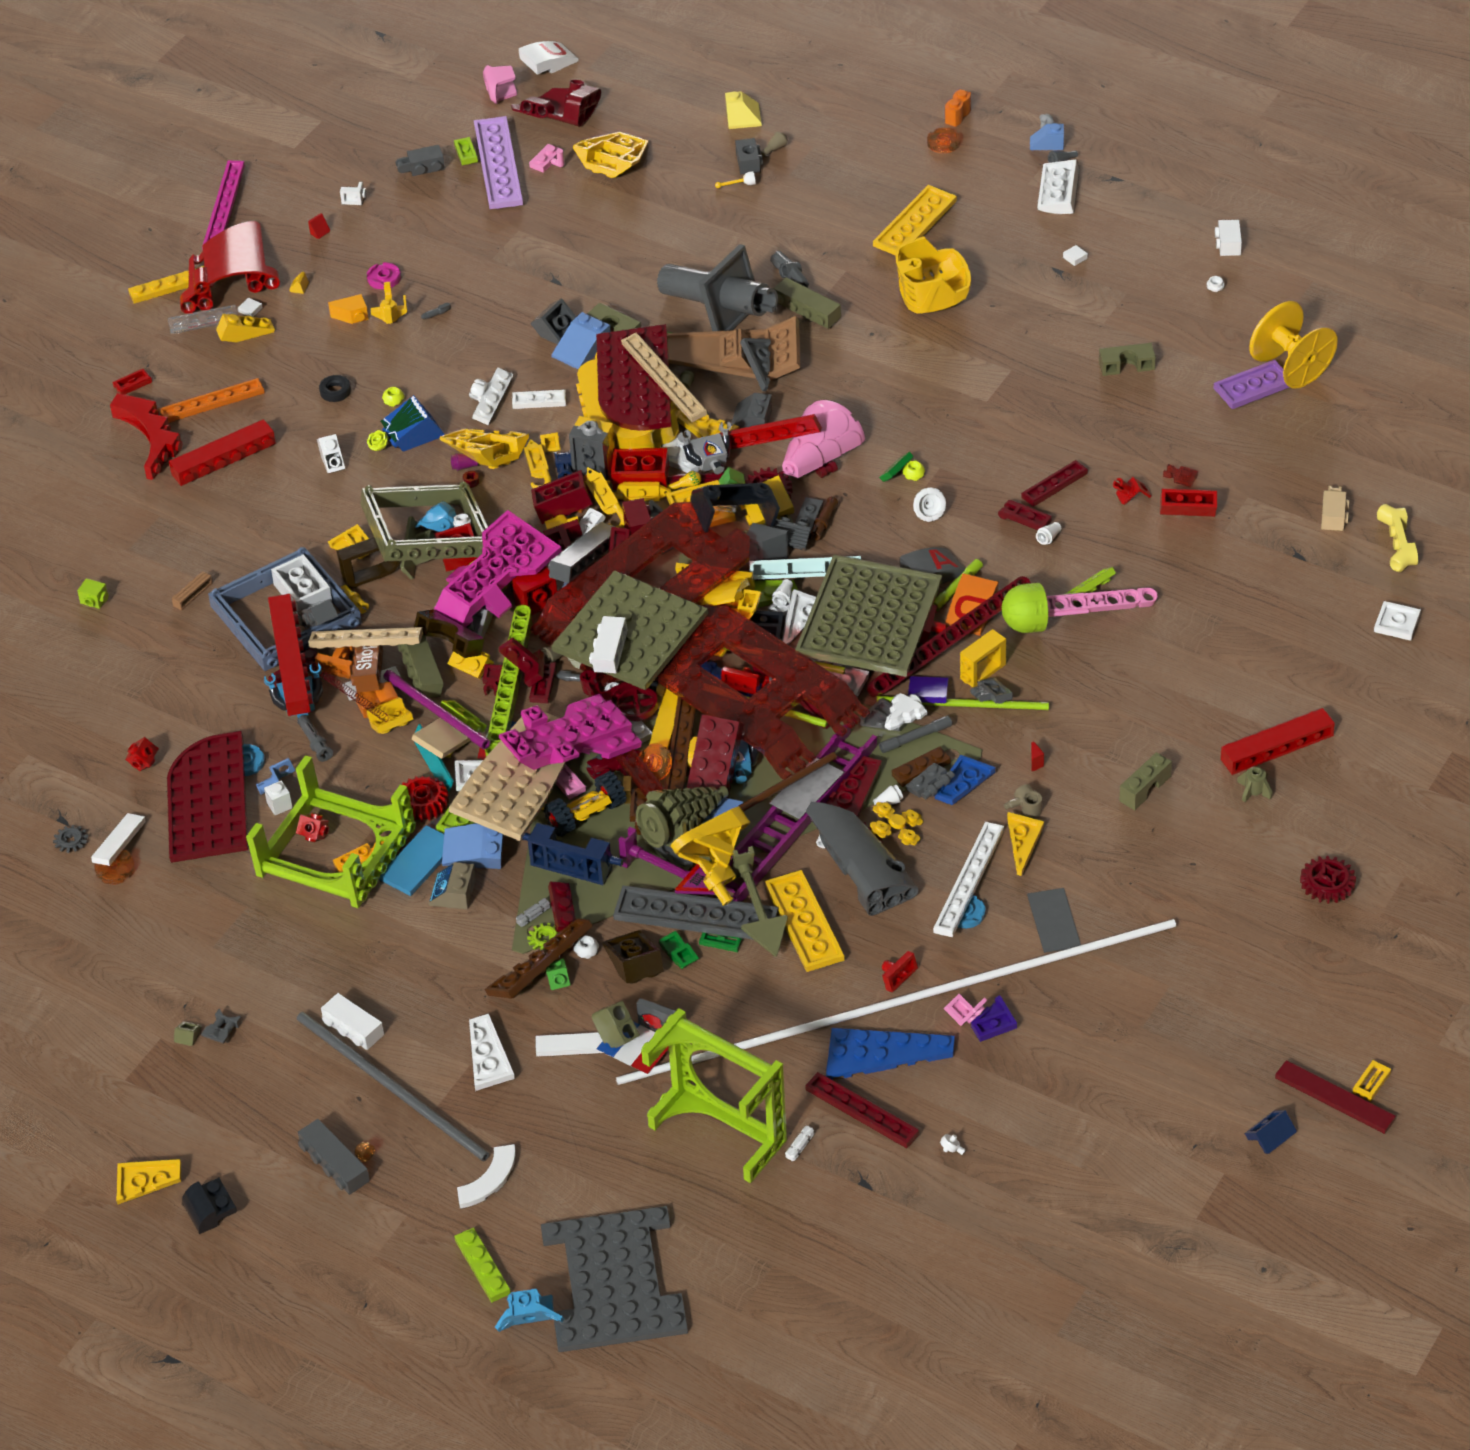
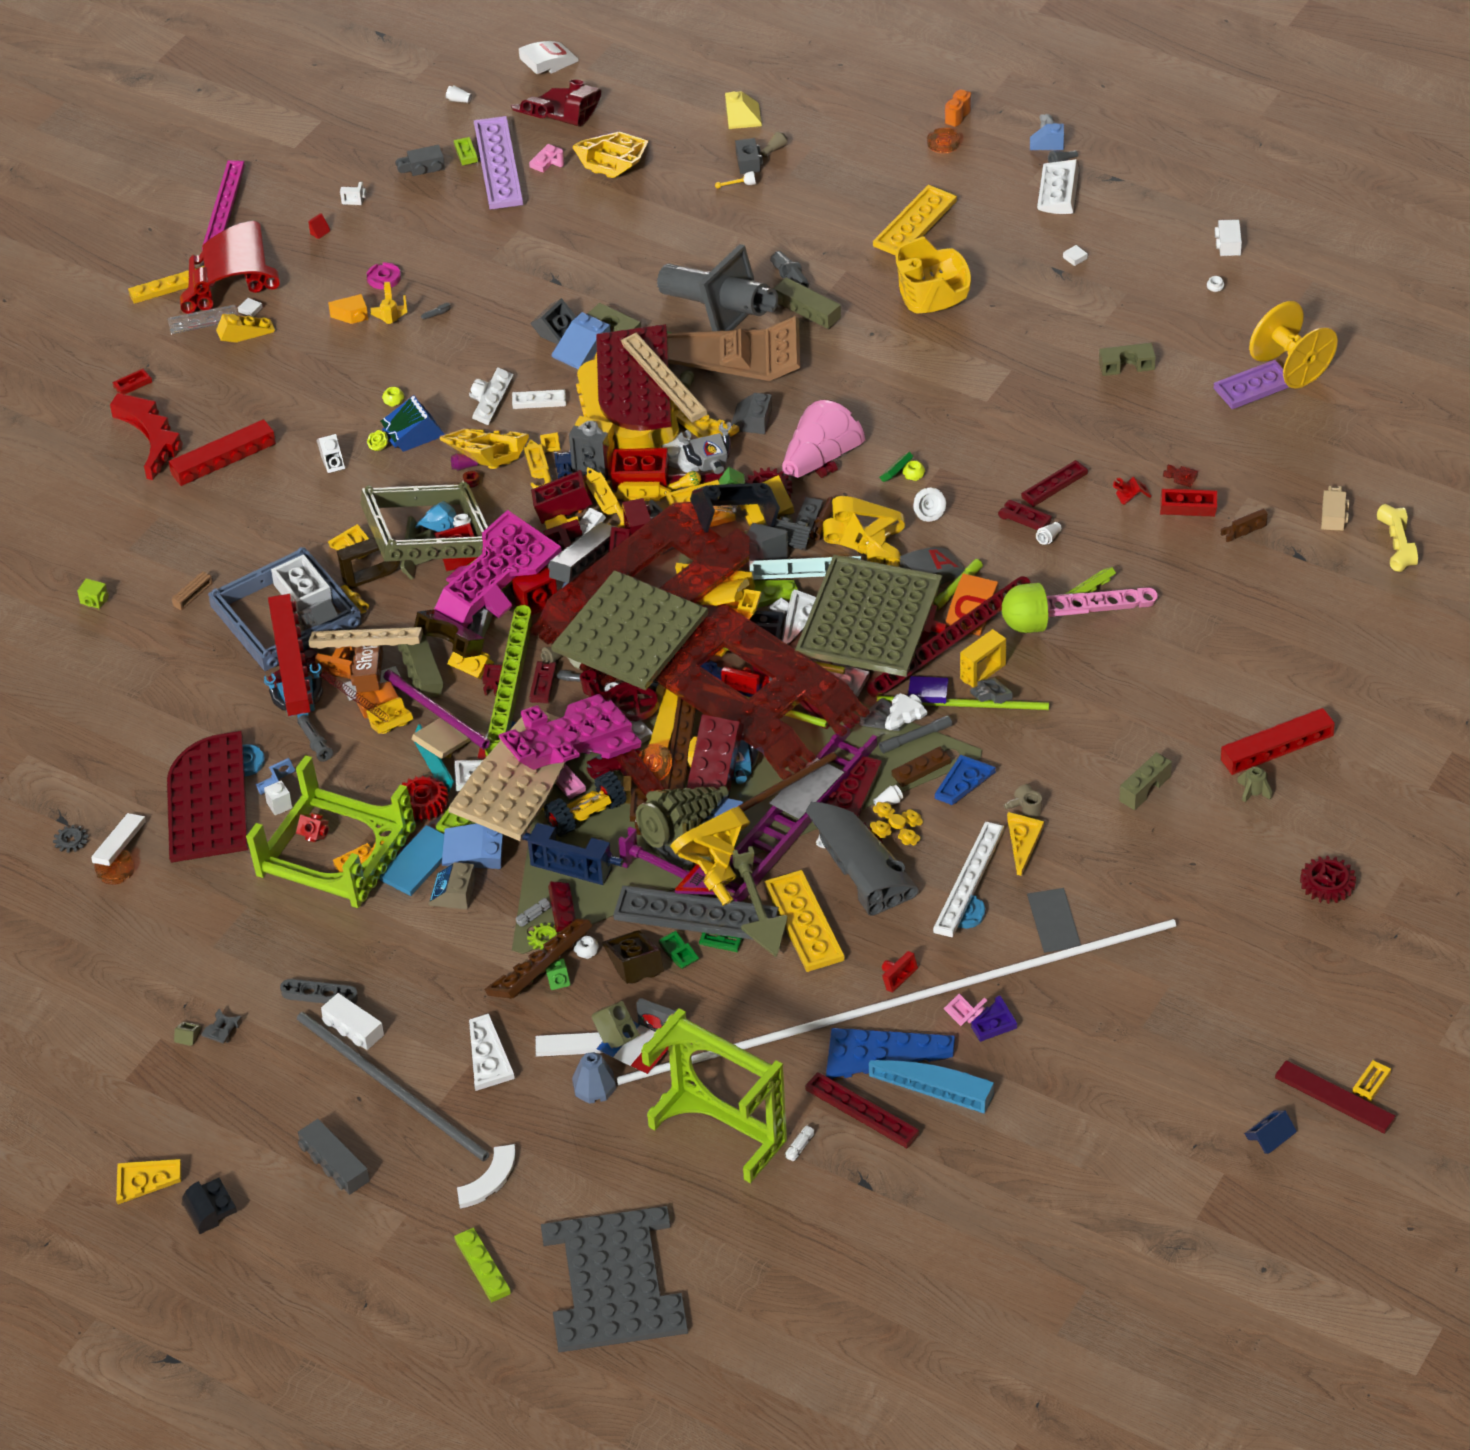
red brick [125,737,159,771] -> none
orange tile [158,378,265,423] -> none
yellow slope [289,271,309,294] -> none
black tyre [319,375,351,402] -> none
clear orange axle [355,1141,375,1162] -> none
lime plate [440,700,487,733] -> none
bright pink piece [483,65,517,104] -> none
dark azure piece [495,1289,565,1332] -> none
dark red bracket [499,637,545,687] -> none
white brick [590,616,628,673] -> none
red plate [720,414,822,449] -> none
dark grey wing [740,338,771,391] -> none
white cone [772,579,793,607] -> none
dark grey plate [906,763,955,800] -> none
white piece [940,1134,965,1155] -> none
red slope [1031,741,1044,772] -> none
white plate [1374,601,1421,641] -> none
none -> dark grey beam [280,979,358,1004]
none -> white cone [446,85,471,103]
none -> sand blue cone [572,1052,616,1104]
none -> yellow connector [823,496,905,567]
none -> dark azure slope [869,1060,994,1114]
none -> reddish brown plate [1221,508,1268,542]

